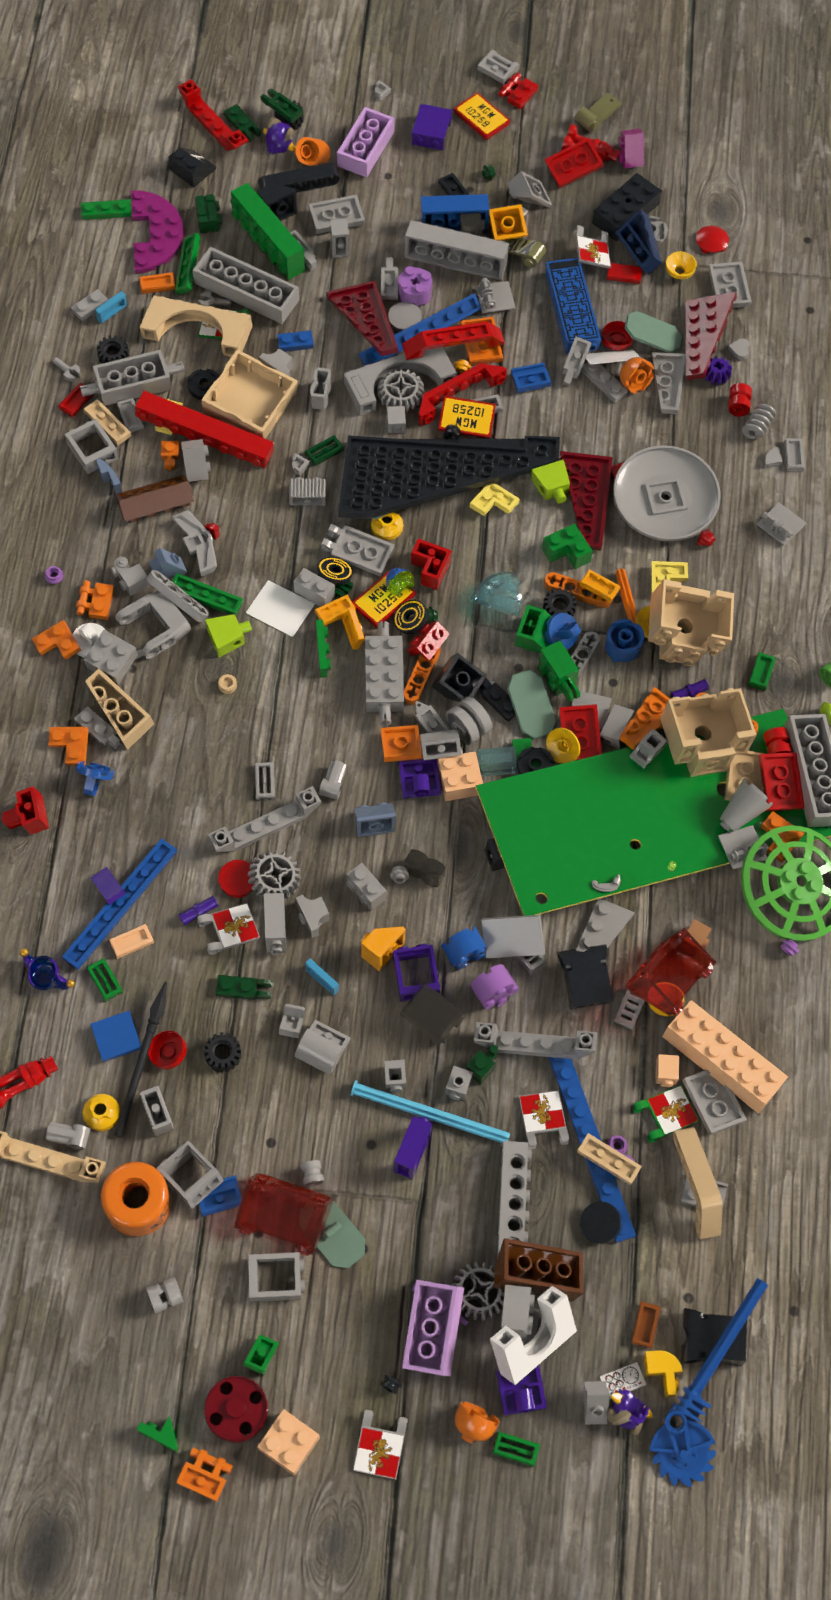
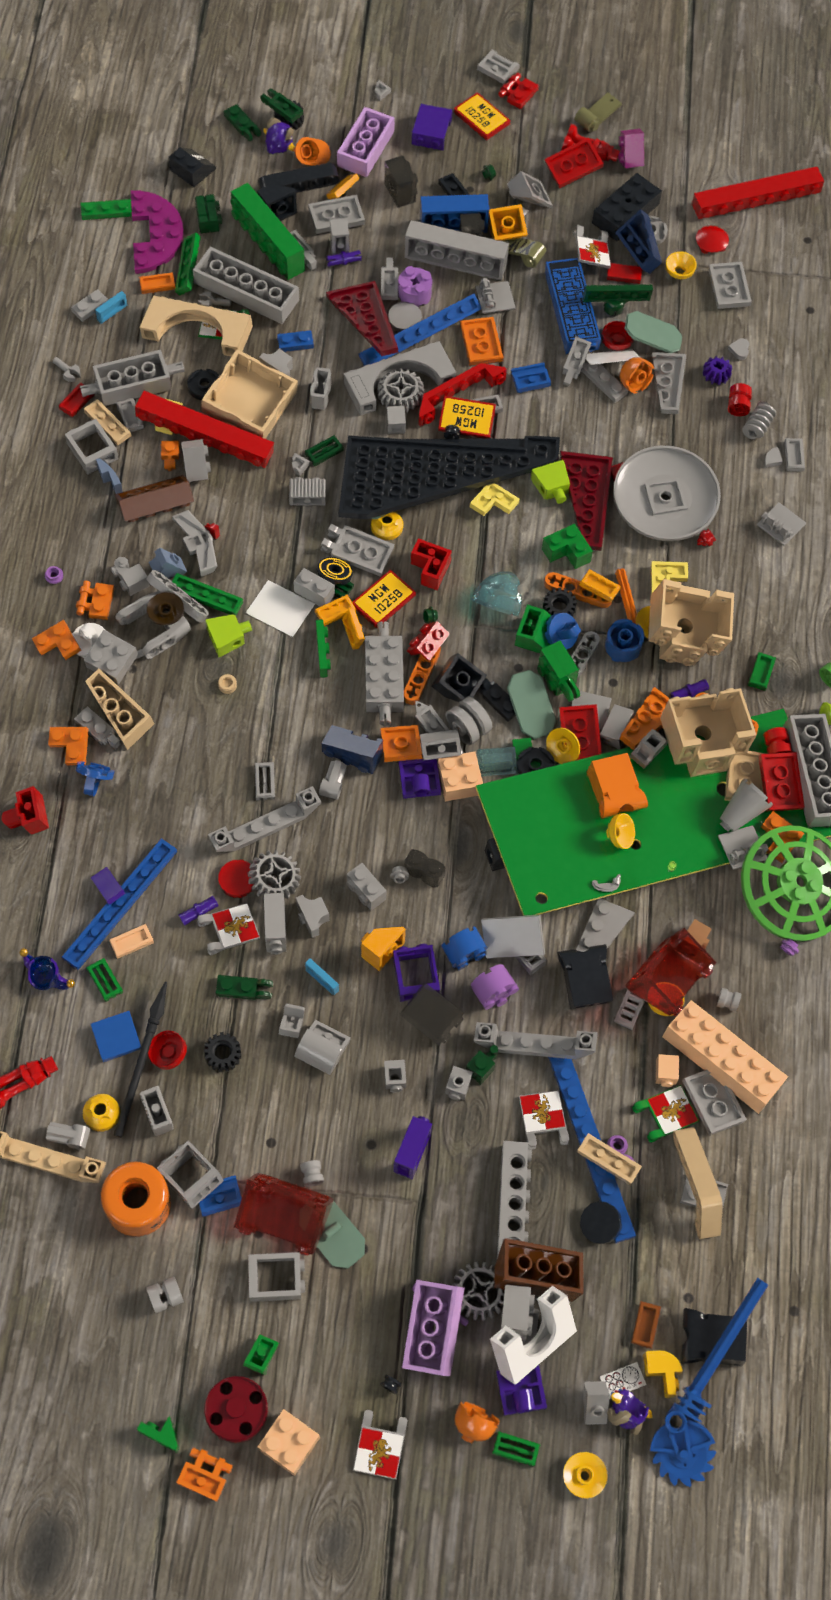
black tyre [97,335,129,364] -> none
red slope [178,79,248,151] -> none
medium azure axle [351,1080,510,1143] -> none
sand blue slope [354,802,396,837] -> none
clear neon green piece [386,568,414,597] -> none
black tile [393,599,429,635] -> none
red slope [402,321,505,360] -> none
light orange plate [454,359,471,374] -> none
wing [686,292,737,381] -> none
none -> dark brown dish [147,592,184,626]
none -> wedge [321,725,383,774]
none -> light orange tile [326,173,359,200]
none -> dark purple pin [326,250,362,267]
none -> clear smoke brick [384,155,418,208]
none -> yellow dish [563,1452,607,1498]
none -> dark green plate [582,284,653,316]
none -> orange piece [587,753,648,819]
none -> yellow piece [606,813,635,849]
none -> red brick [692,166,824,219]
none -> light grey wheel [716,988,741,1012]

